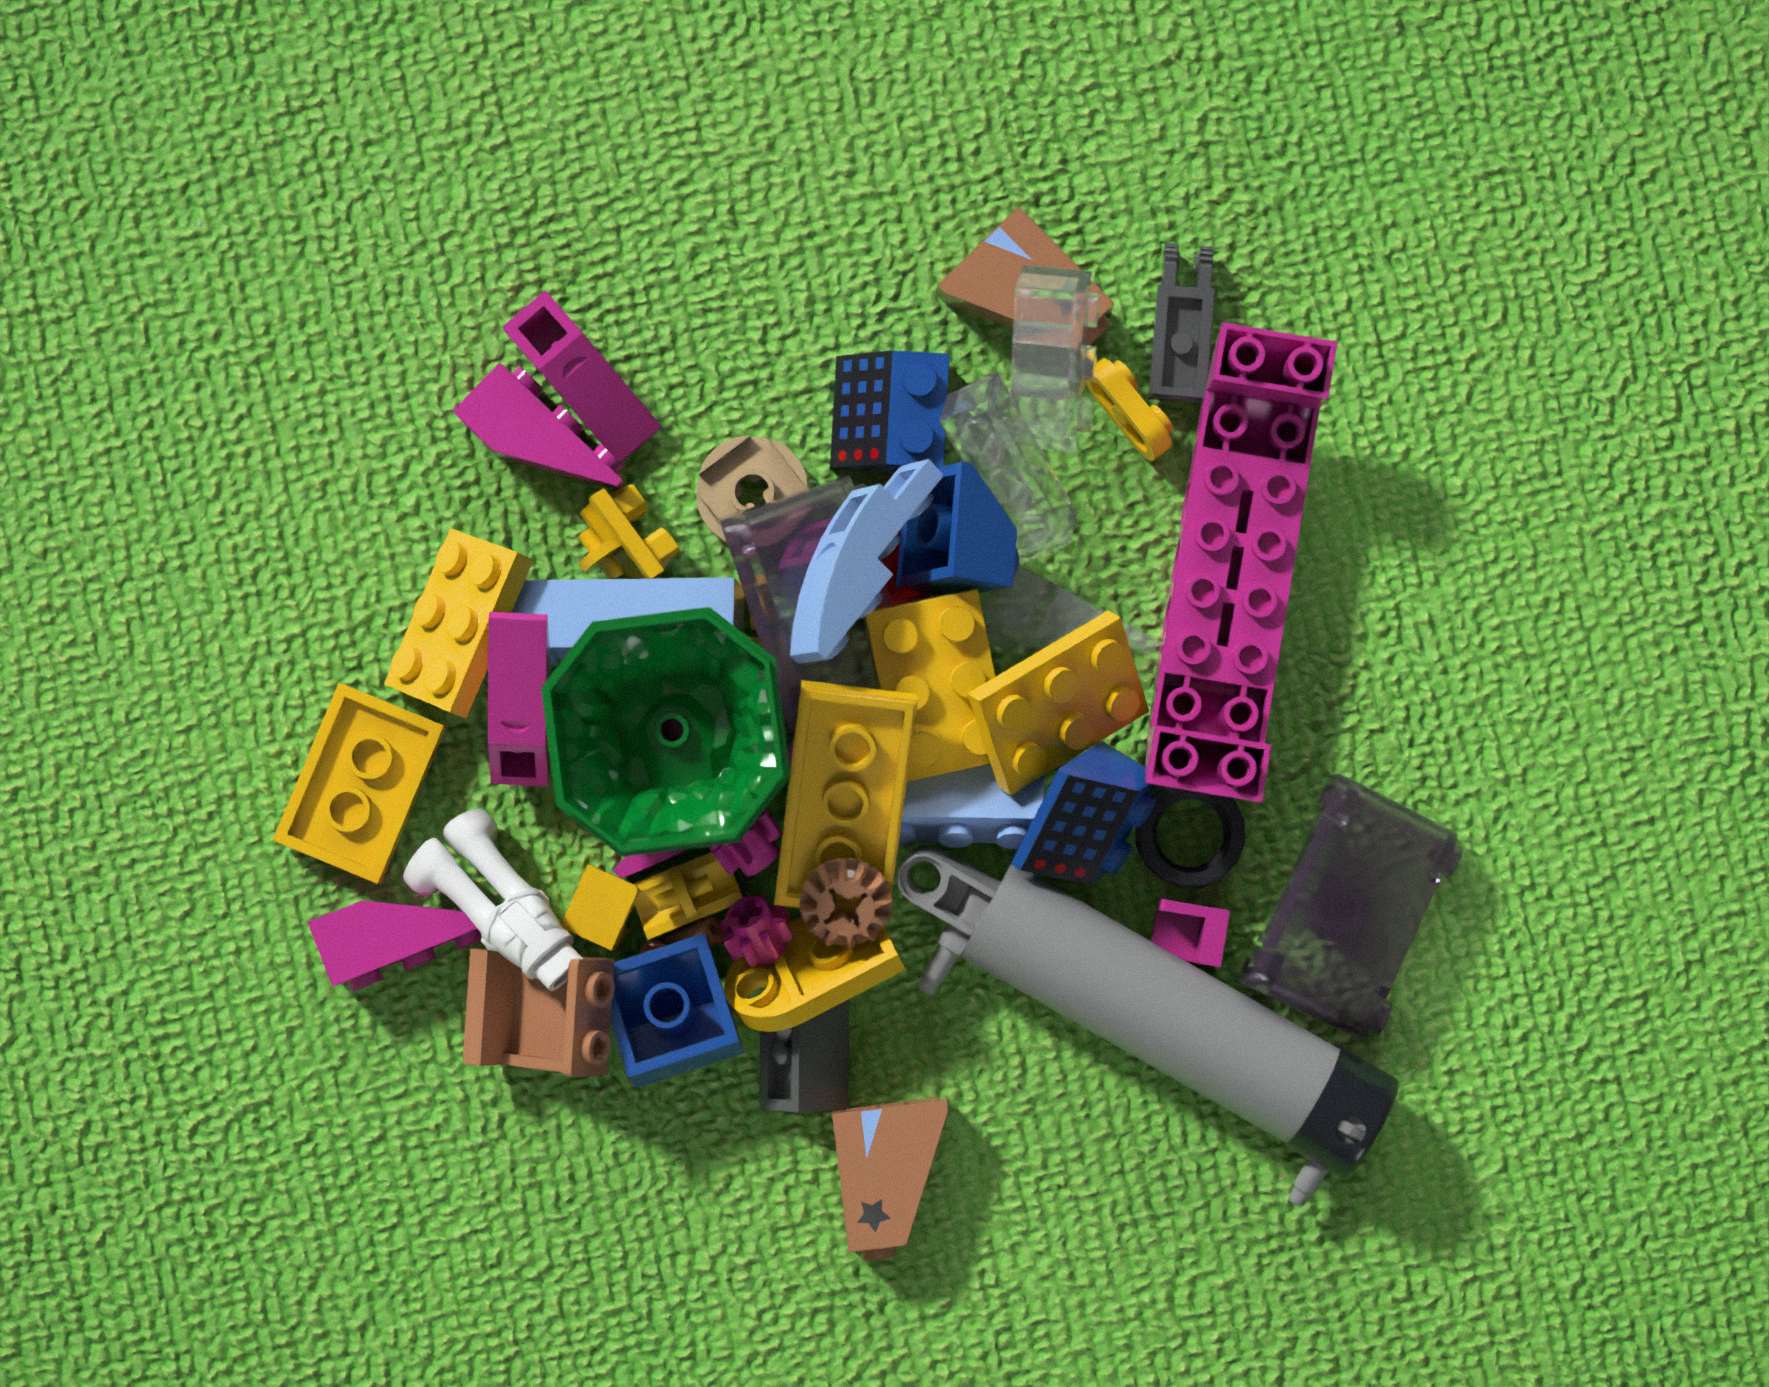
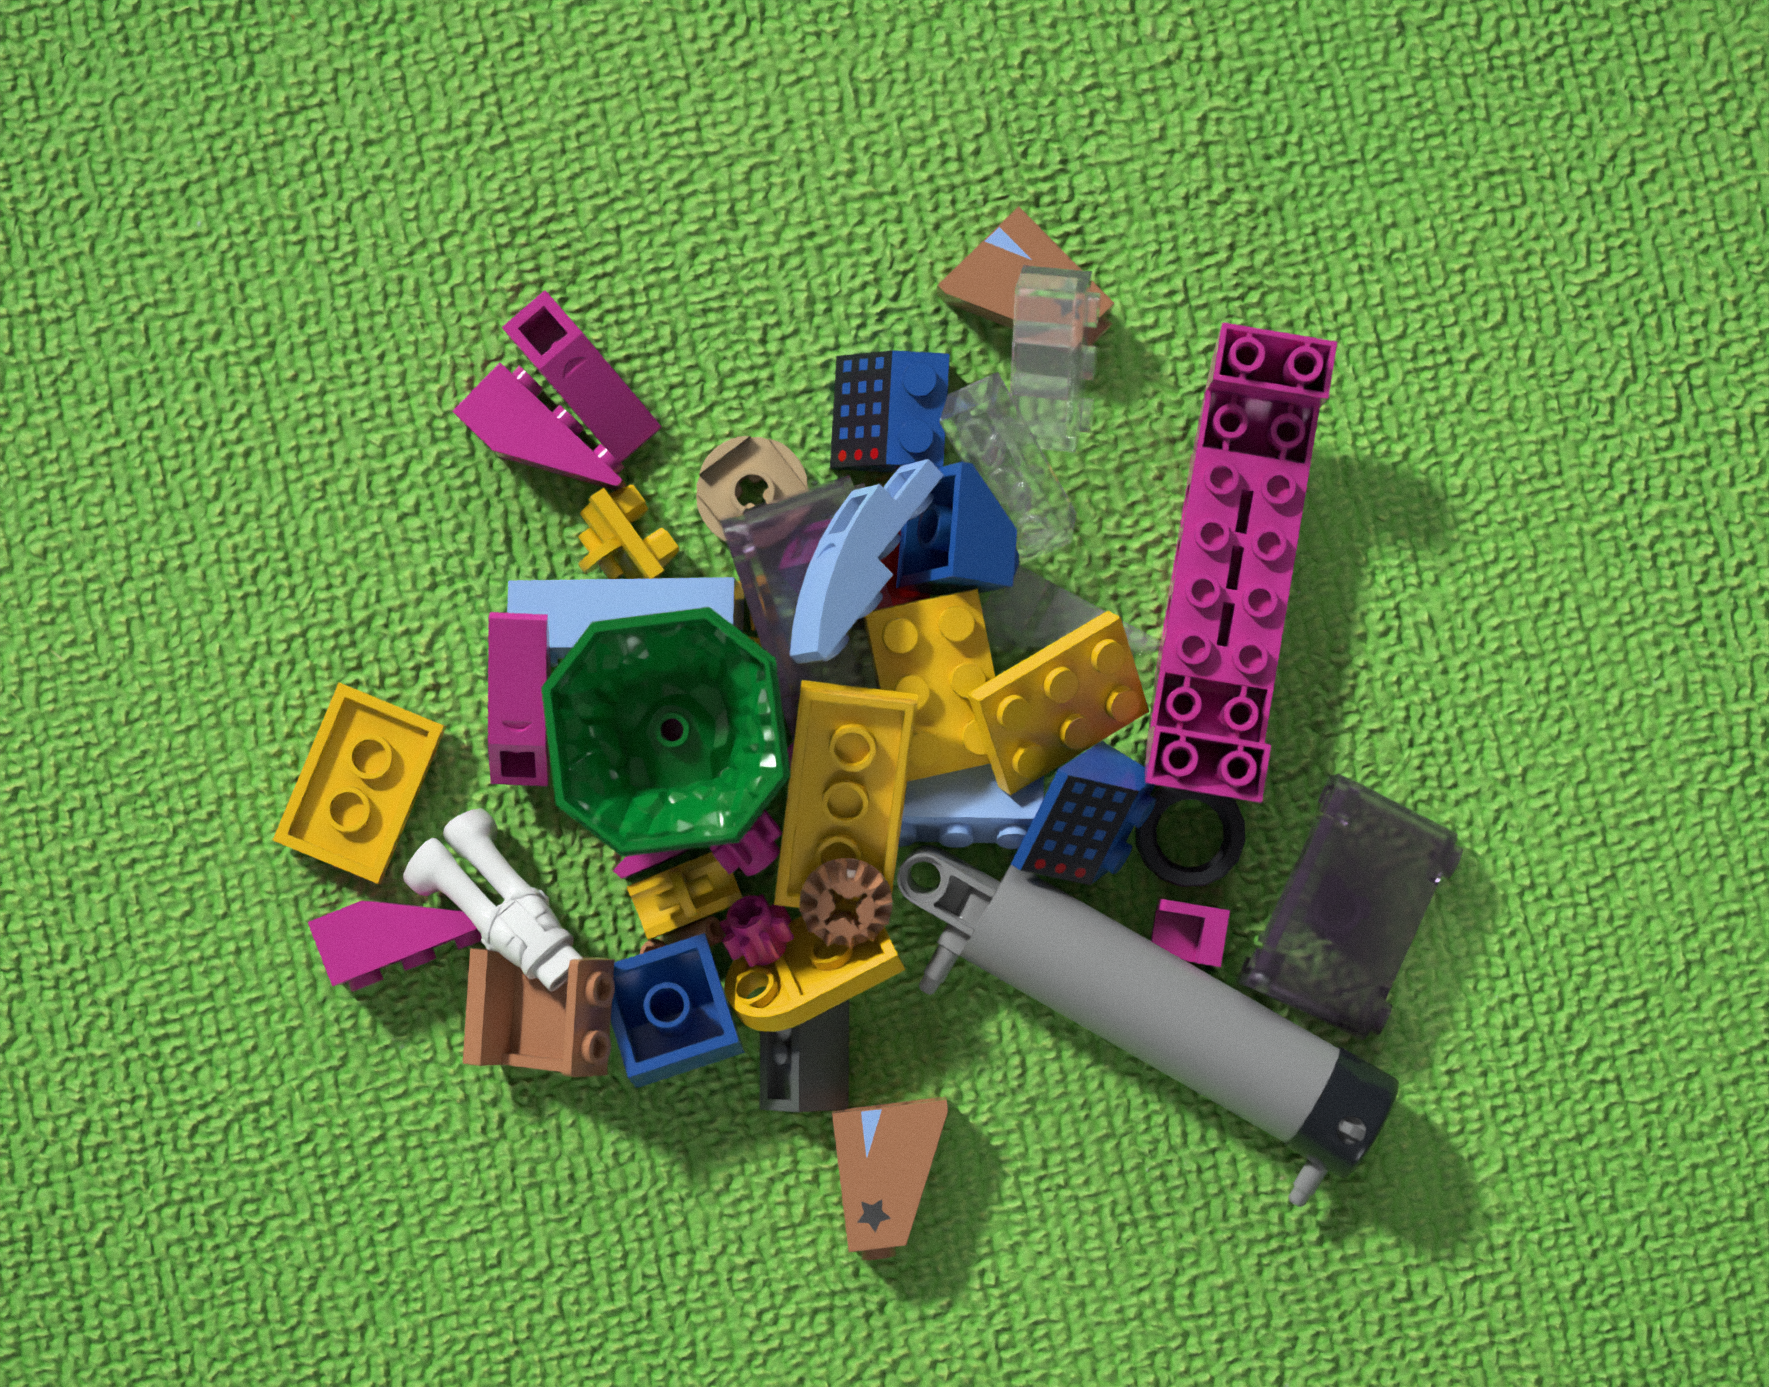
yellow plate [384,528,534,719] -> none
yellow panel [561,864,639,951] -> none
yellow plate [1083,358,1173,461] -> none
dark grey hinge [1148,243,1215,404] -> none

